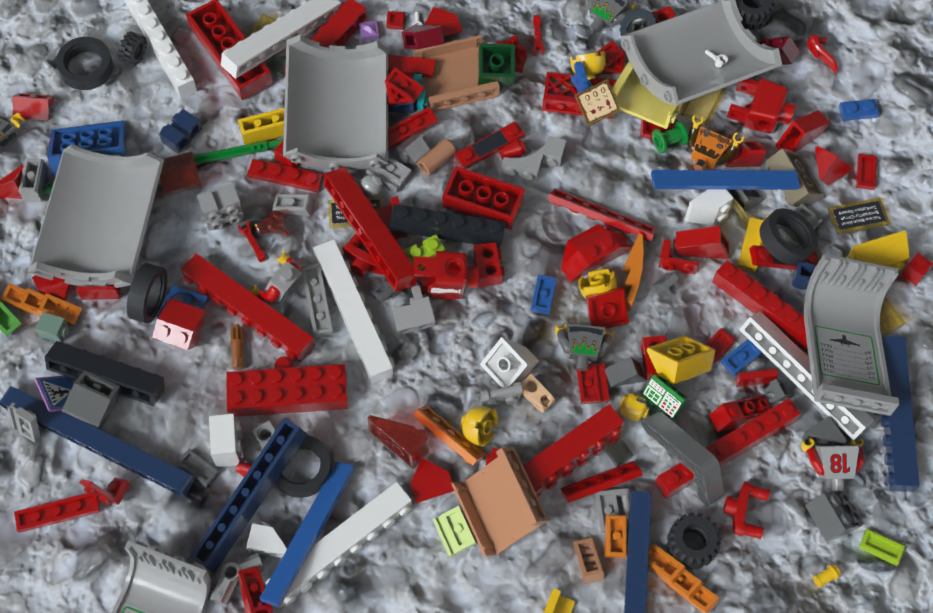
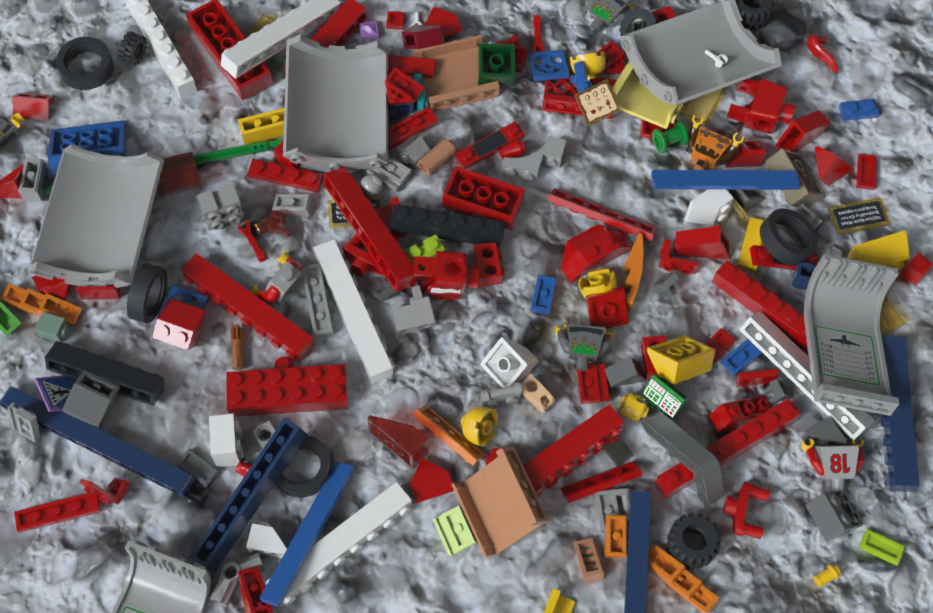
dark blue brick [159,109,202,154] -> none
dark red slope [759,36,800,65] -> none
none -> blue piece [529,50,569,81]

